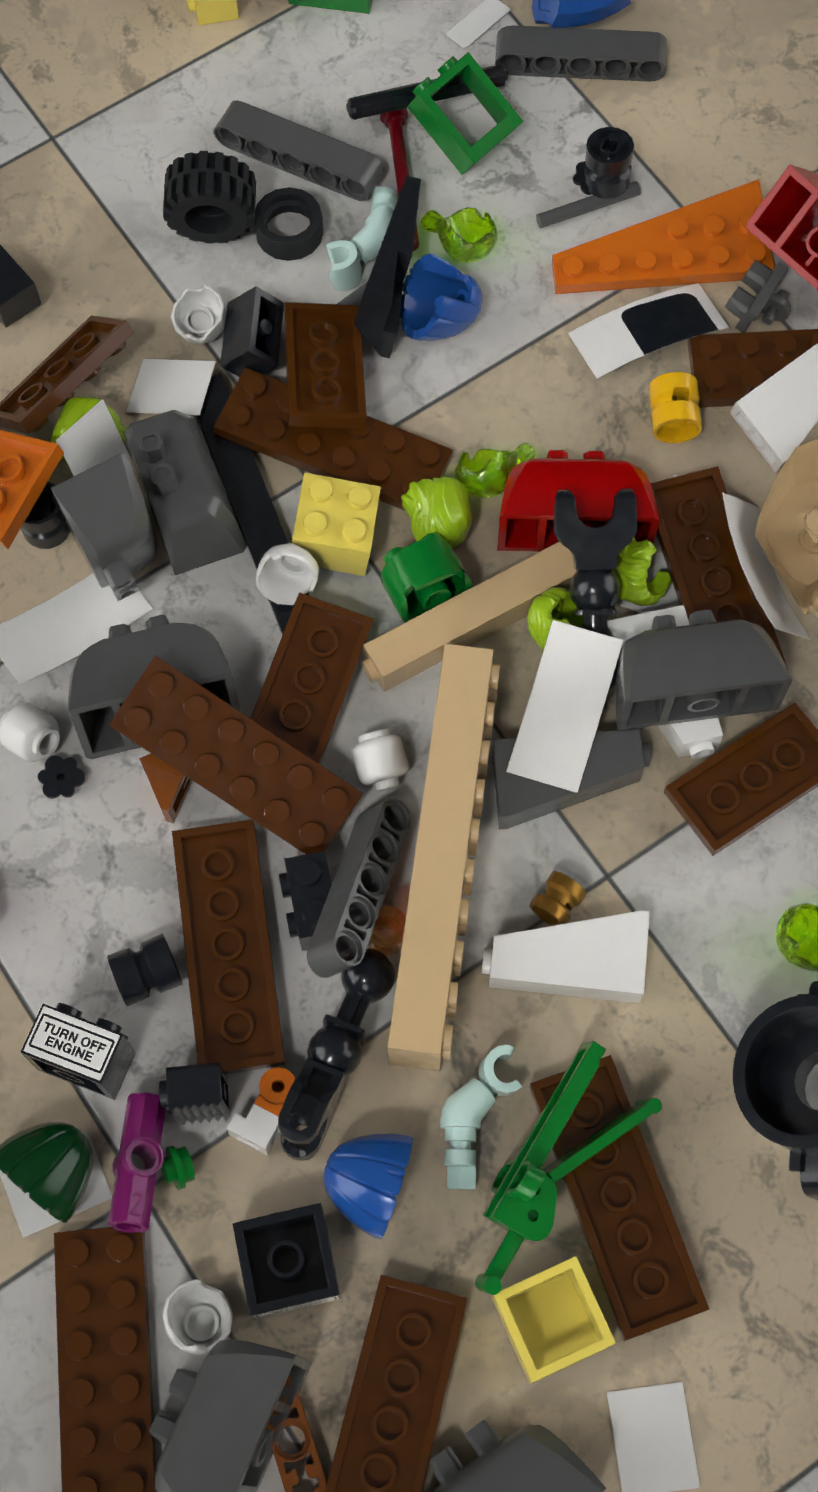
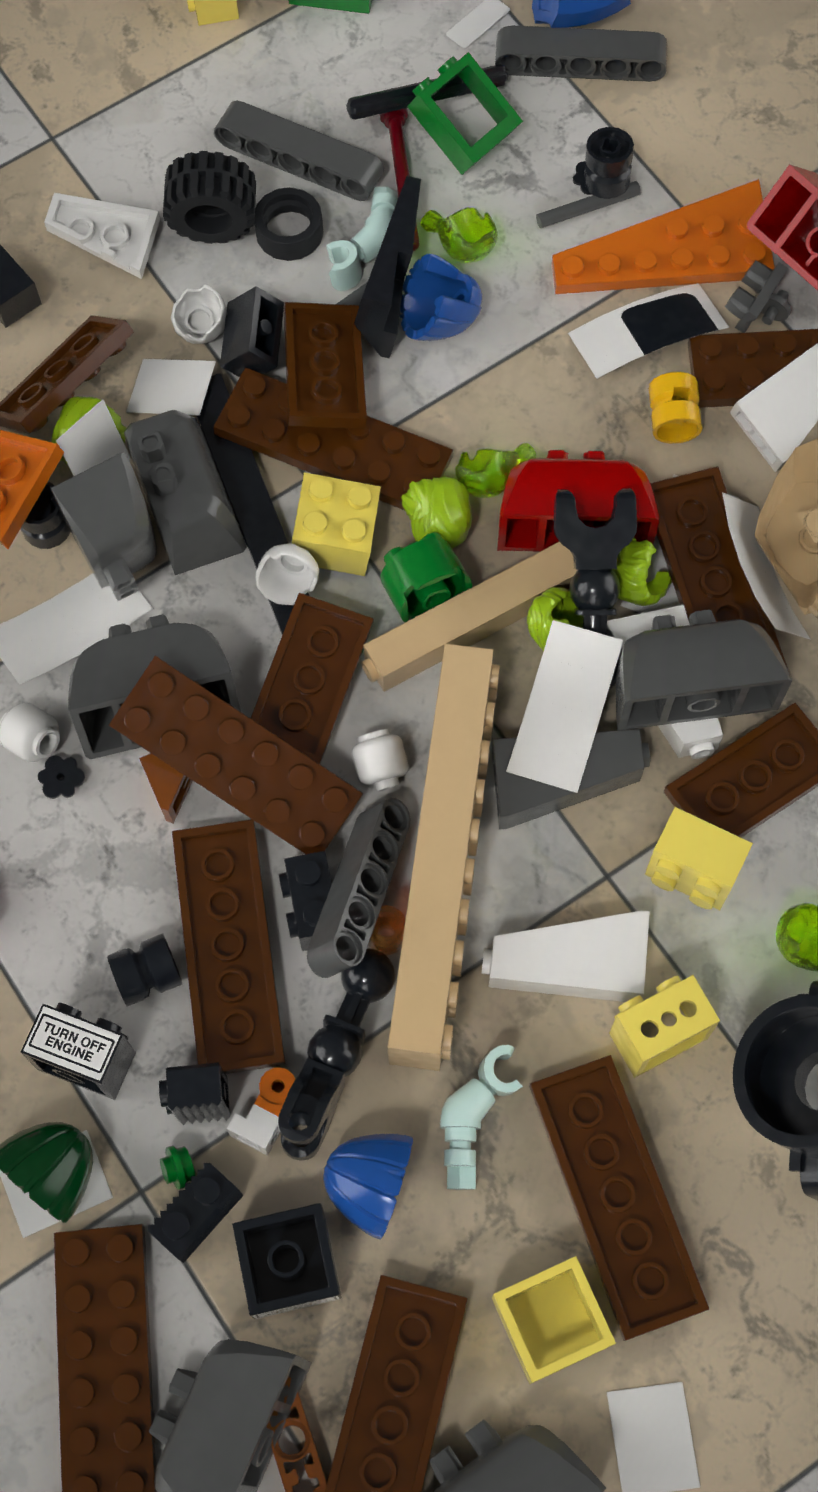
magenta piece [108,1092,166,1233] -> none
white hair [163,1279,233,1355] -> none
green piece [475,1041,662,1295] -> none
pearl gold wheel [529,871,587,926] -> none
none -> white wing [44,193,160,279]
none -> black brick [148,1163,244,1263]
none -> light yellow piece [609,975,720,1078]
none -> light yellow piece [645,807,753,910]

